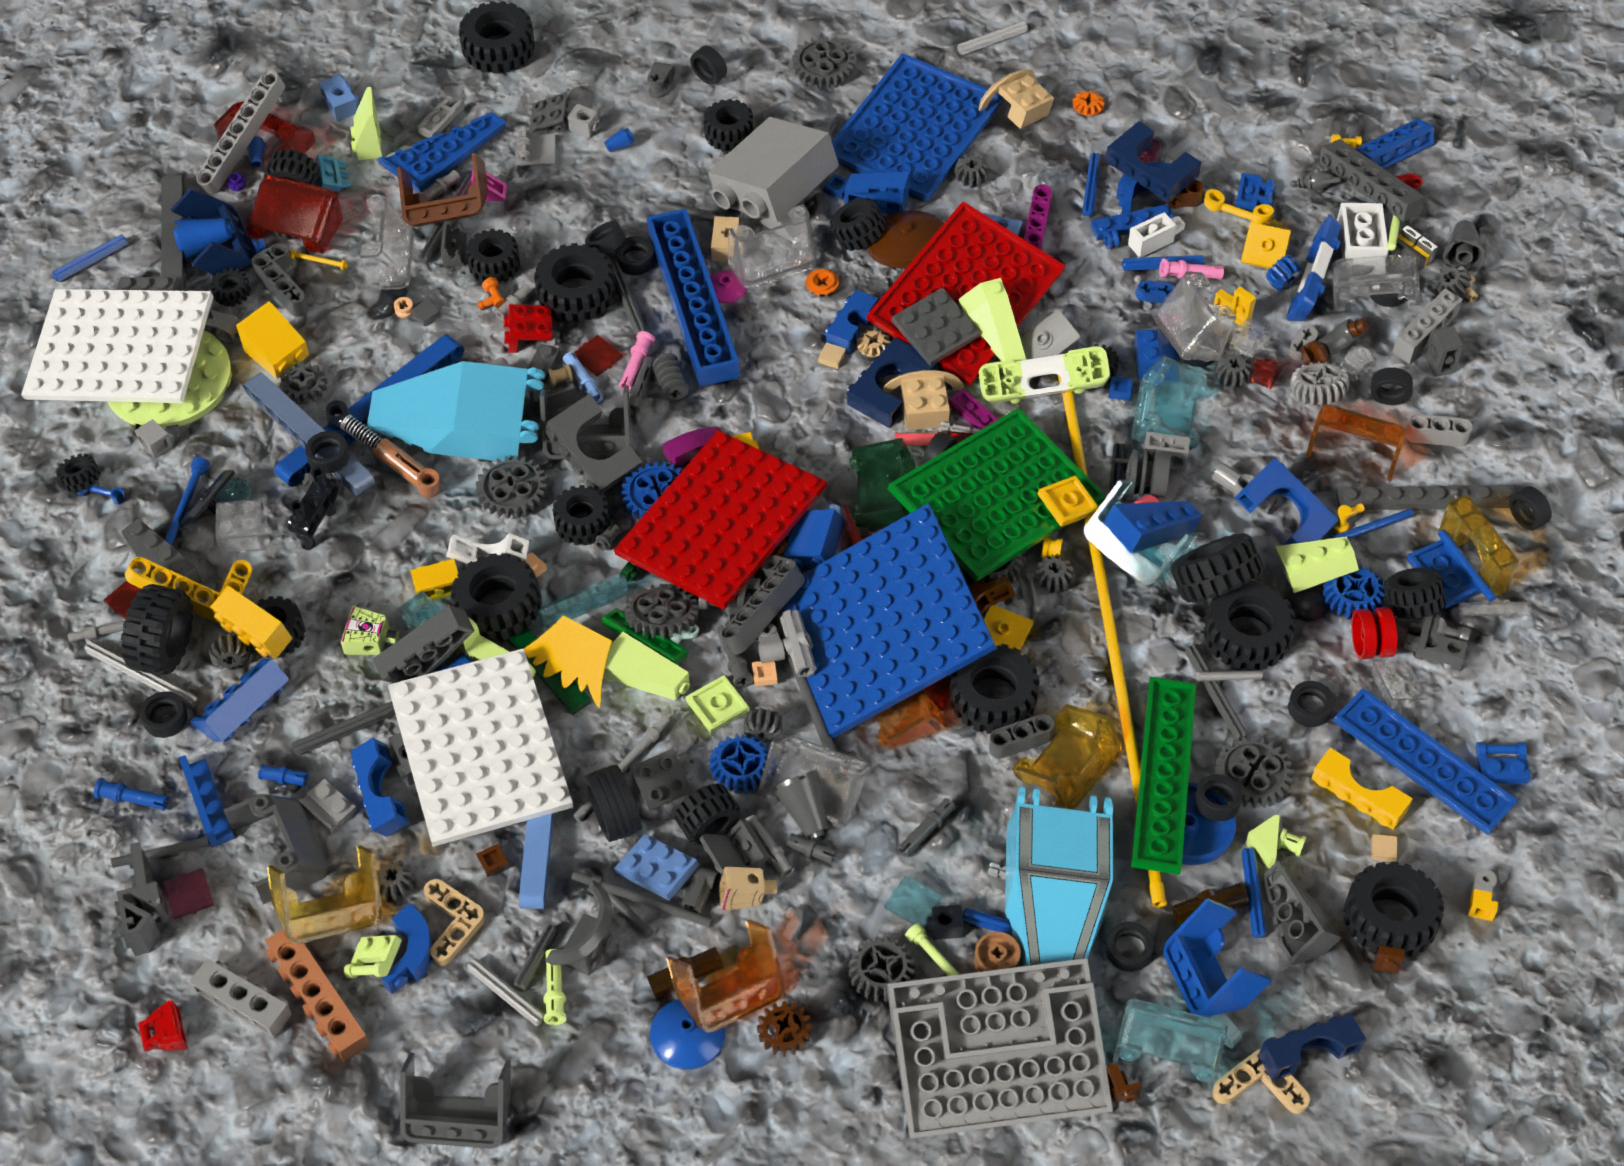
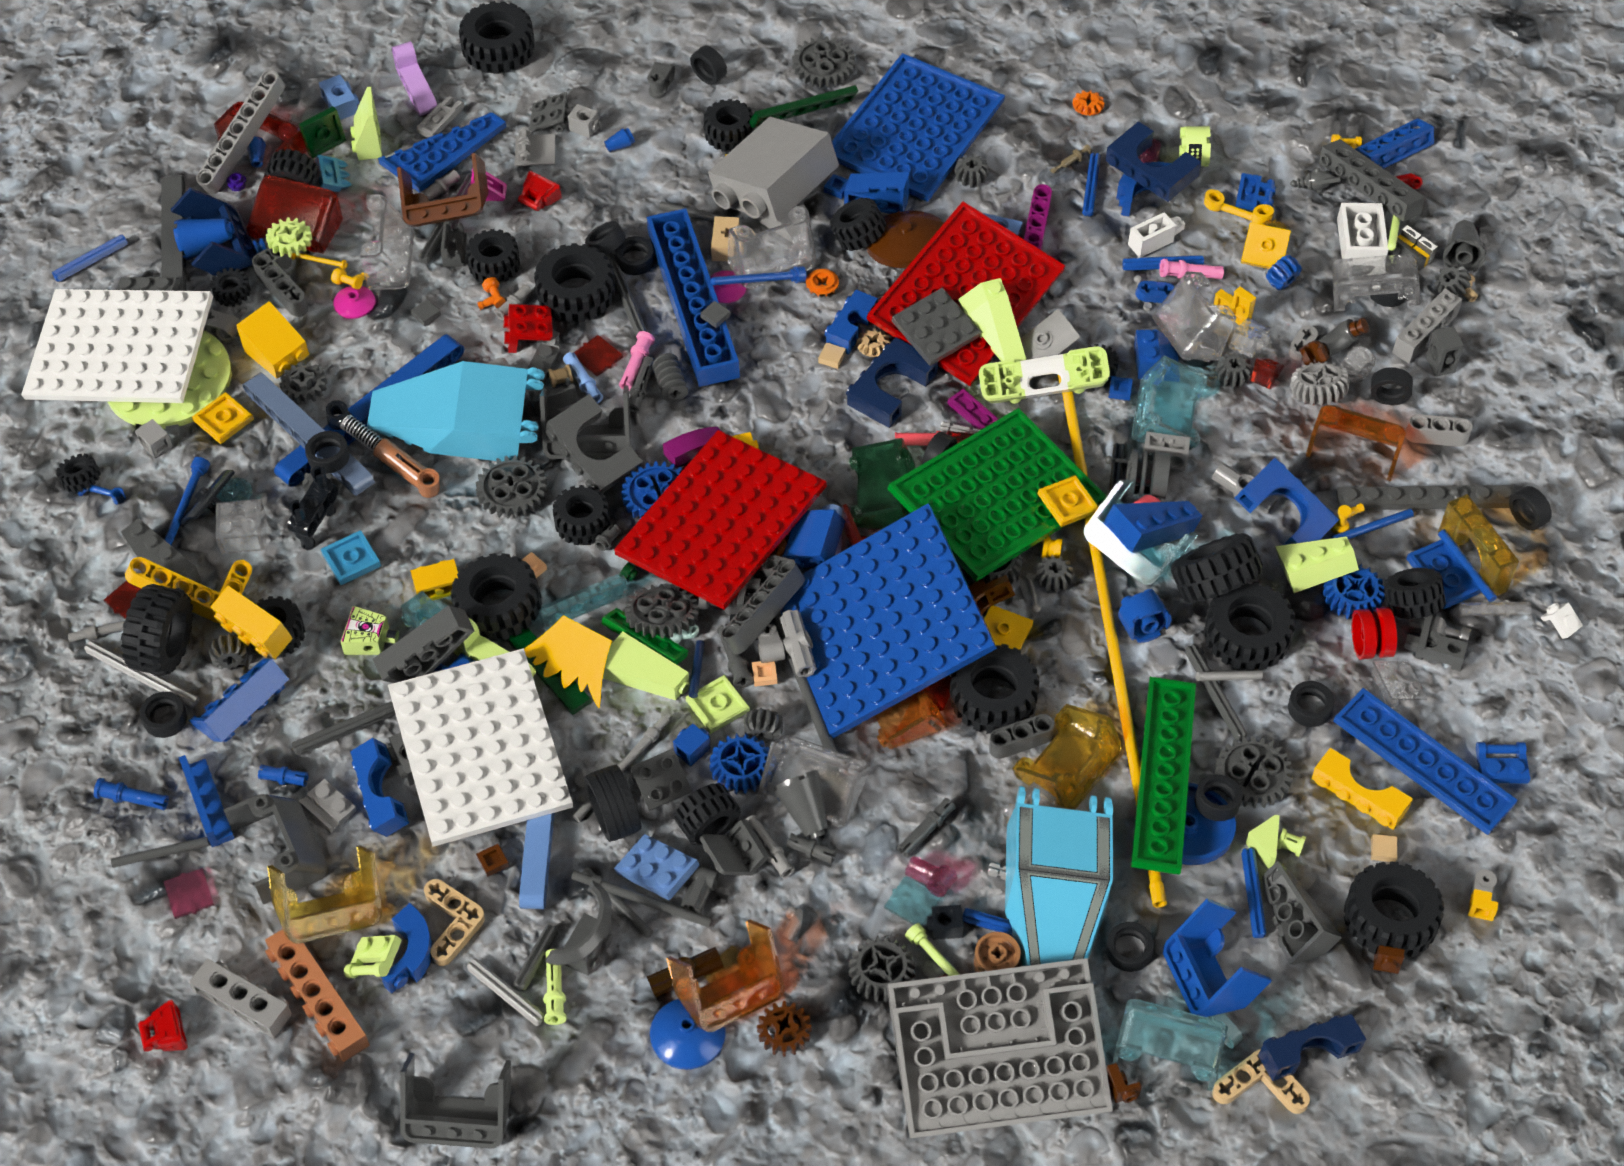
dark grey piece [114,842,170,956] -> none
dark grey gear [372,859,414,902] -> none
light nougat bush [394,297,413,318] -> none
white arch [446,533,529,569] -> none
tan torso [719,867,777,911] -> none
tan piece [881,370,963,430] -> none
light grey axle [957,21,1028,55] -> none
tan piece [979,69,1054,129] -> none
blue plate [1090,204,1174,241] -> none
blue bush [1103,229,1119,249] -> none
reddish brown piece [1165,180,1204,209] -> none
dark brown piece [1172,883,1249,926] -> none
blue piece [1285,214,1342,322] -> none
none -> yellow plate [192,392,254,444]
none -> yellowish green gear [266,217,312,257]
none -> dark green plate [299,106,346,159]
none -> dark azure plate [320,530,381,585]
none -> yellow piece [331,268,370,290]
none -> dark pink dish [333,286,375,319]
none -> lavender beam [392,41,437,117]
none -> red piece [518,171,562,211]
none -> blue brick [673,724,711,767]
none -> dark blue bar [689,640,705,698]
none -> dark grey tile [700,301,731,328]
none -> blue piece [710,266,806,285]
none -> dark green tile [749,85,858,128]
none -> clear pink piece [905,856,957,897]
none -> dark tan piece [1050,144,1092,173]
none -> blue brick [1118,589,1172,643]
none -> yellowish green brick [1179,126,1211,167]
none -> white bracket [1541,603,1583,639]

